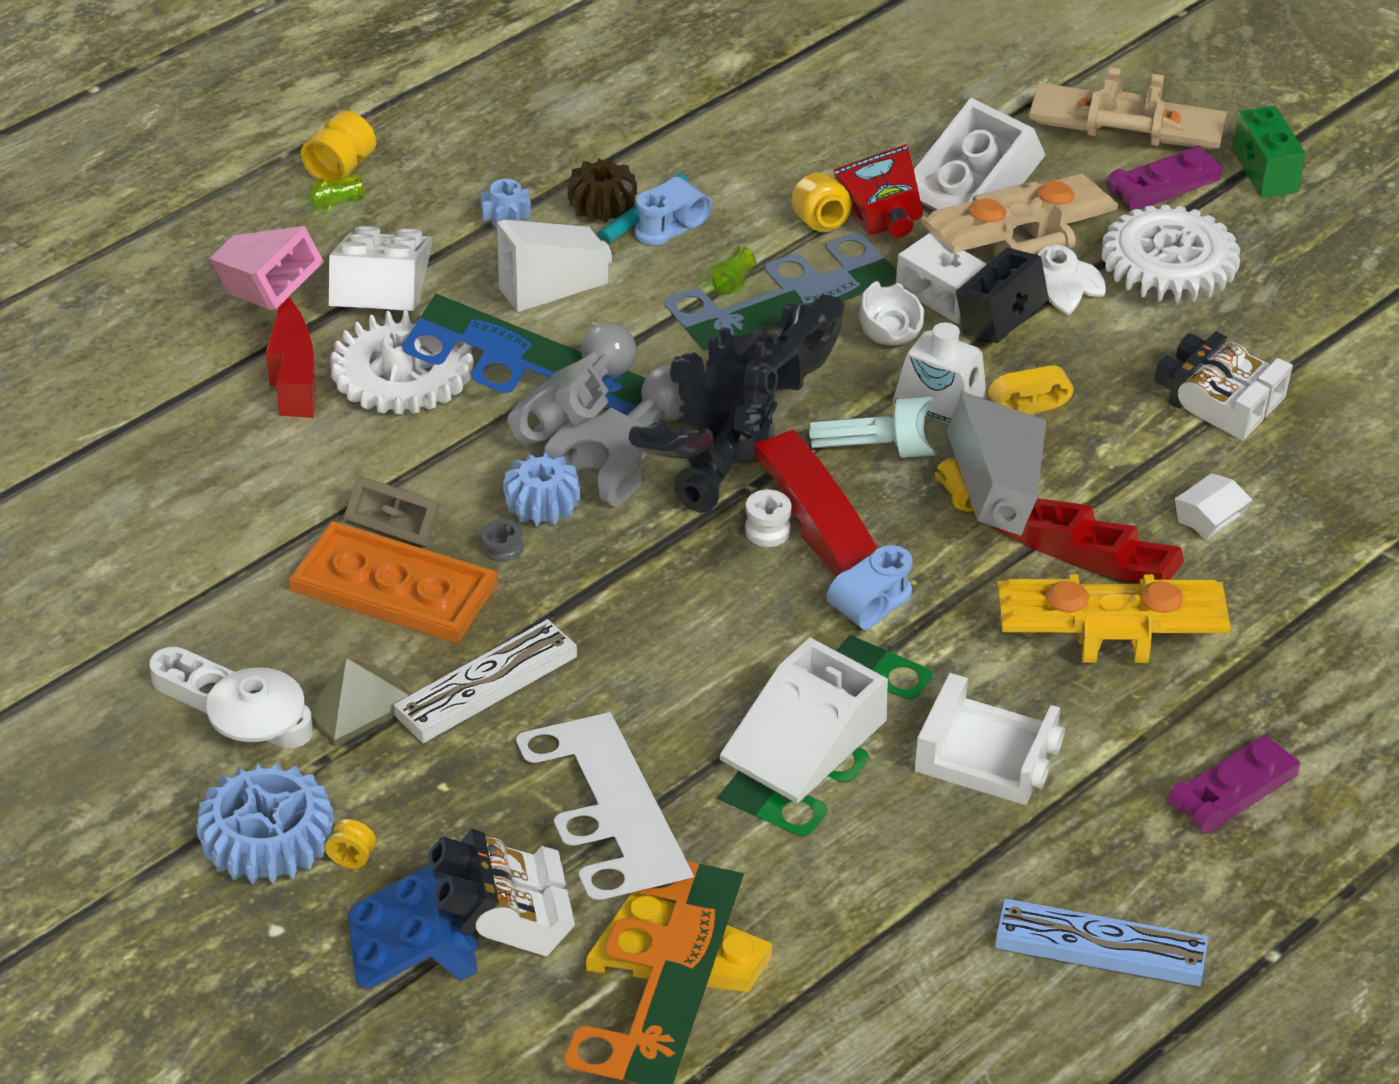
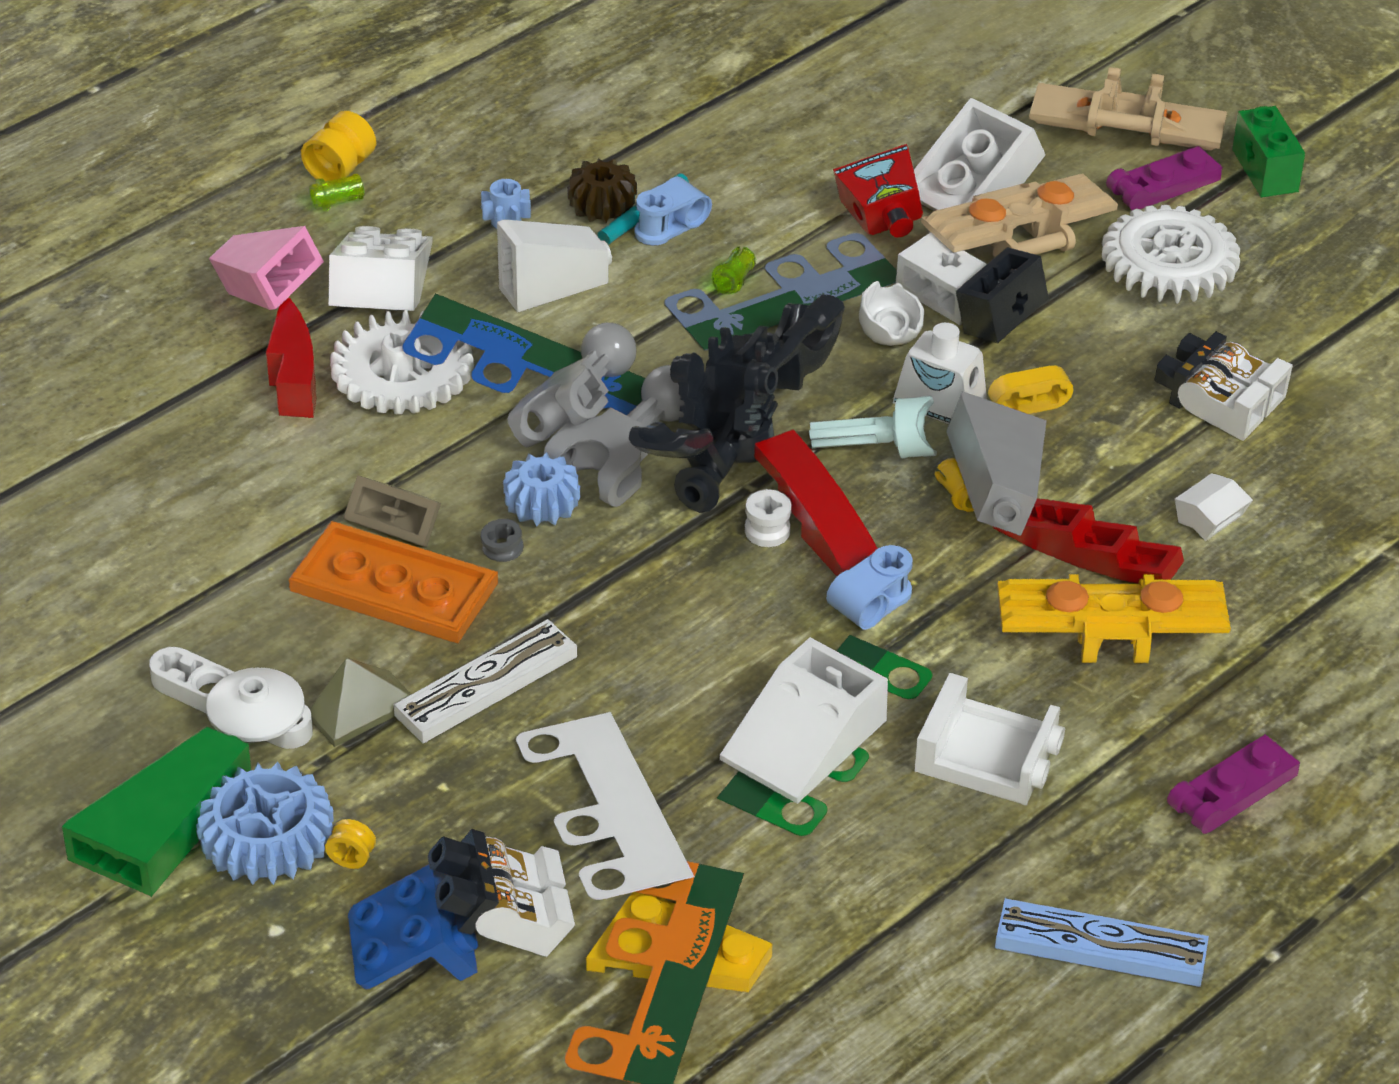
yellow head [791,173,852,232] -> none
white plate [1038,245,1106,316] -> none
none -> green slope [62,727,252,897]

